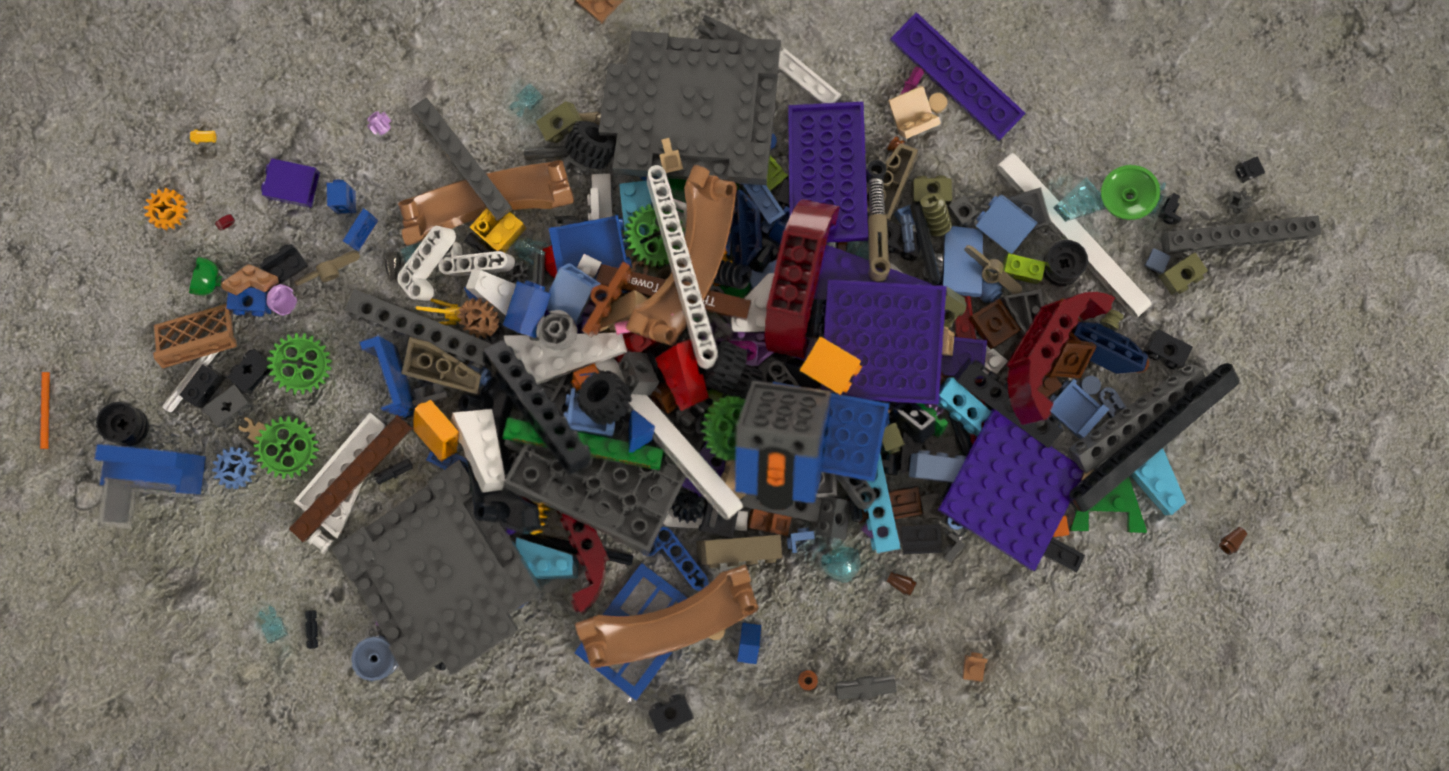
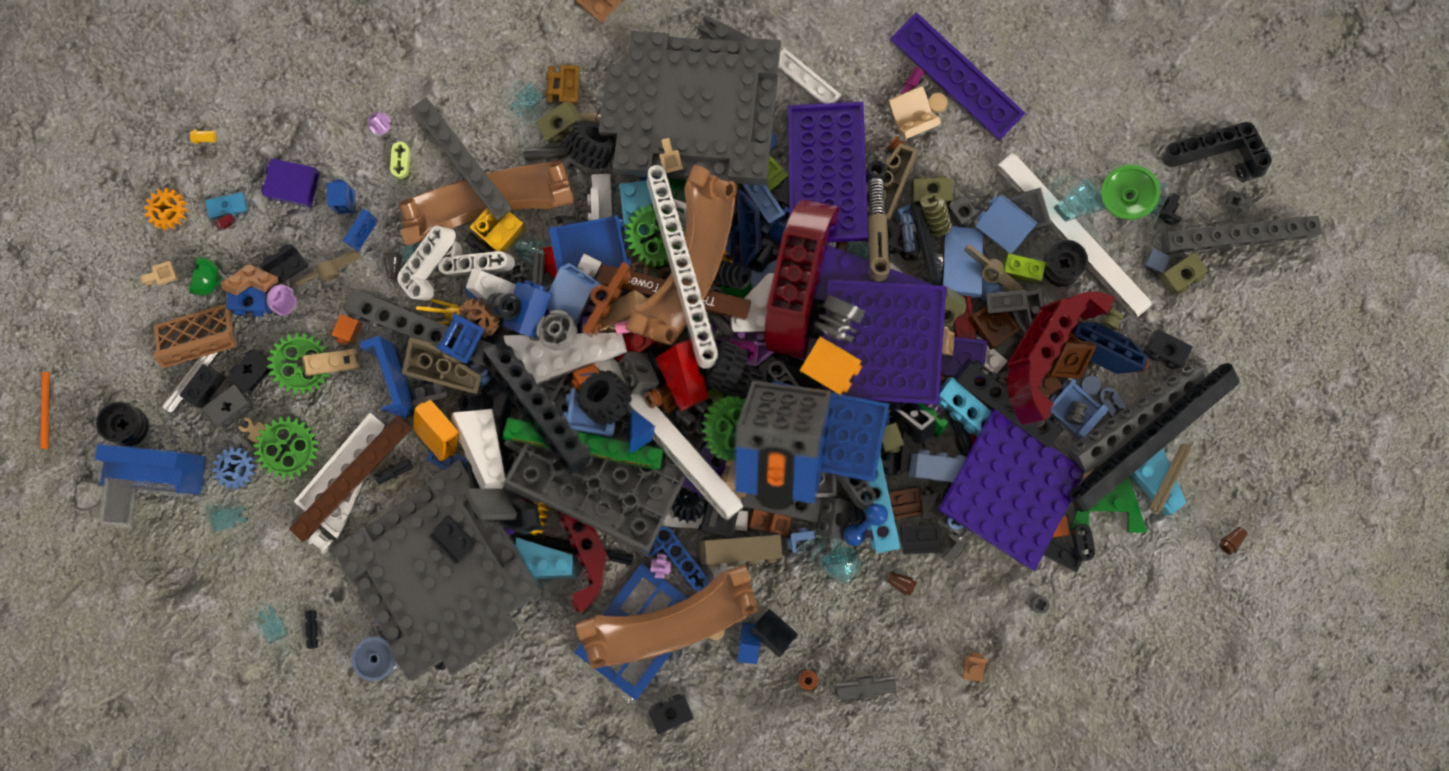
none -> tan plate [140,261,178,286]
none -> dark azure plate [205,192,248,220]
none -> clear light blue plate [210,507,248,532]
none -> tan plate [302,349,360,376]
none -> orange brick [332,314,363,346]
none -> yellowish green beam [390,142,410,179]
none -> black plate [428,515,476,564]
none -> blue plate [436,313,485,364]
none -> dark grey tile [465,489,517,520]
none -> black wheel [486,293,521,319]
none -> pearl gold plate [545,65,580,104]
none -> dark orange bush [644,389,662,409]
none -> lavender gear [650,554,671,579]
none -> black bracket [750,609,798,658]
none -> dark grey wheel [814,294,866,342]
none -> blue piece [843,503,888,546]
none -> dark grey plate [986,290,1028,314]
none -> dark grey bush [1031,596,1050,614]
none -> dark grey bush [1064,401,1088,425]
none -> black beam [1071,524,1095,561]
none -> dark tan axle [1150,443,1191,513]
none -> black beam [1163,122,1272,177]

